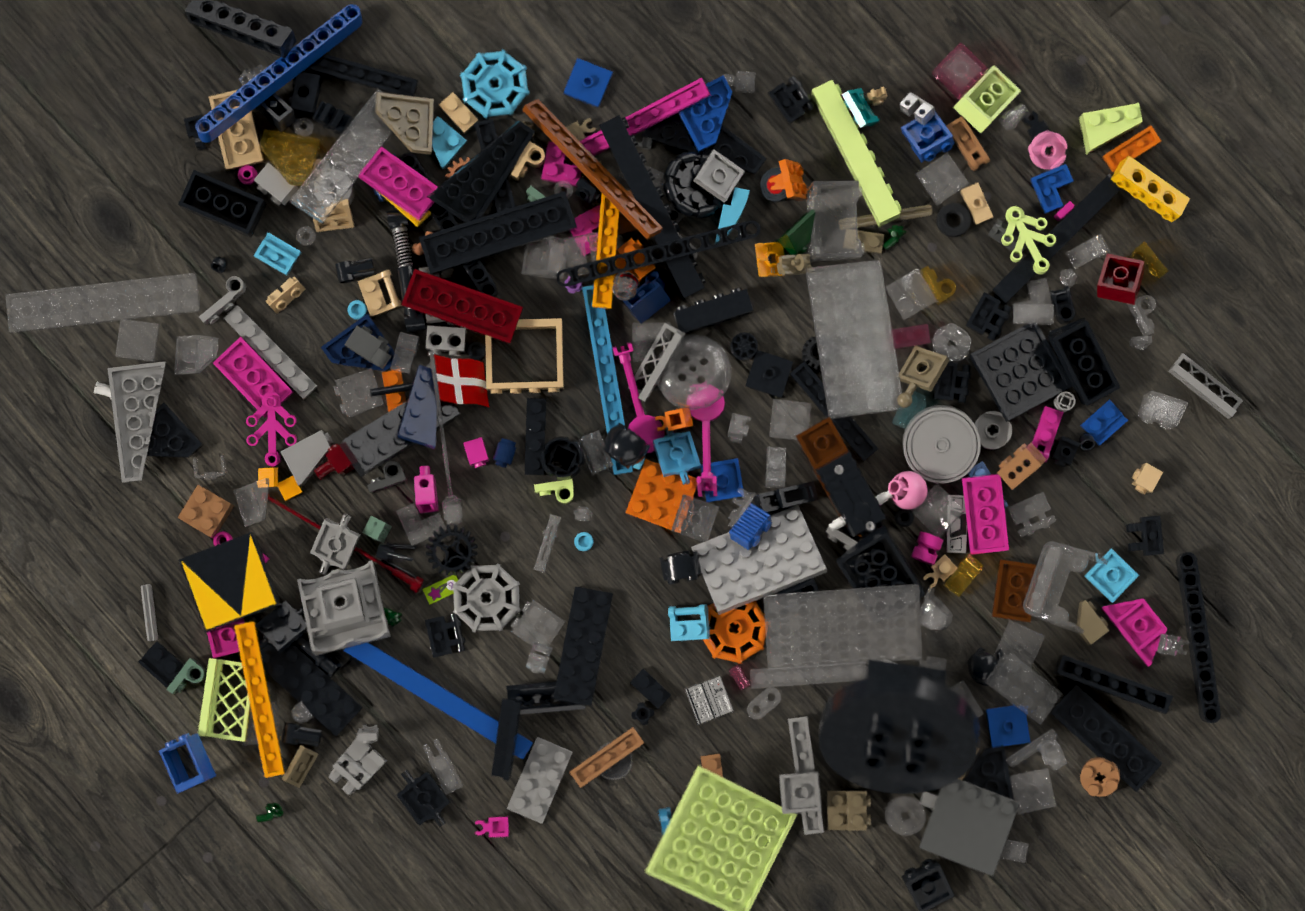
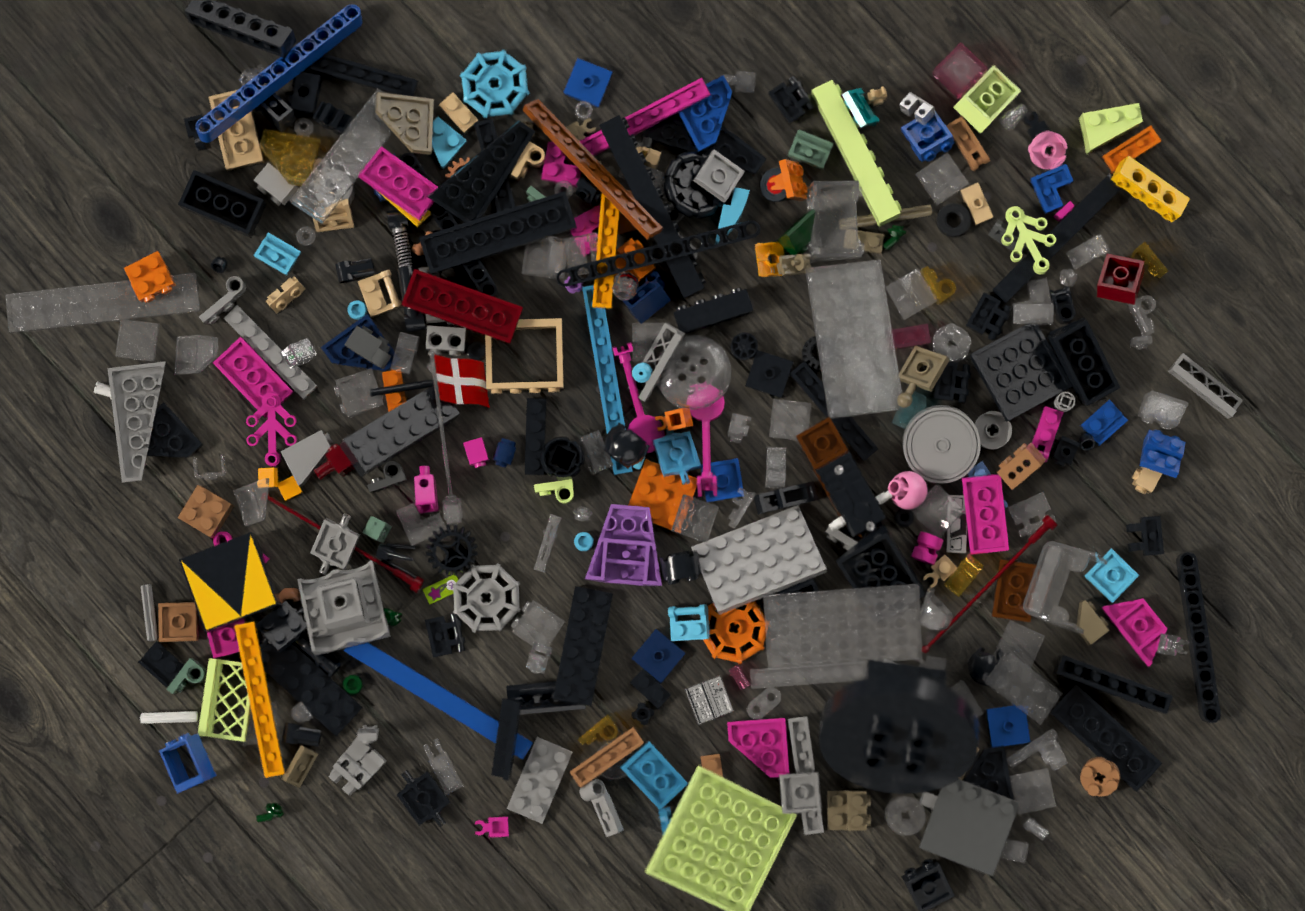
dark pink plate [238,165,257,185] -> none
dark blue wing [397,365,437,449] -> none
blue brick [729,503,772,550] -> none
none -> orange plate [124,251,176,303]
none -> white axle [140,711,198,724]
none -> medium nougat plate [158,602,199,642]
none -> nougat arm [278,588,301,604]
none -> clear brick [281,338,317,369]
none -> dark green tile [343,675,363,694]
none -> clear bush [575,101,592,120]
none -> clear yellow plate [578,714,618,745]
none -> light grey plate [580,779,624,837]
none -> medium lavender wedge [585,504,662,586]
none -> dark azure plate [620,741,688,809]
none -> dark blue plate [631,629,686,683]
none -> medium azure wheel [632,362,653,383]
none -> tan rock [636,147,661,172]
none -> dark pink plate [727,718,789,778]
none -> sand green plate [788,129,834,170]
none -> dark red piece [922,515,1058,653]
none -> clear pin [1023,817,1049,840]
none -> blue plate [1139,430,1186,478]

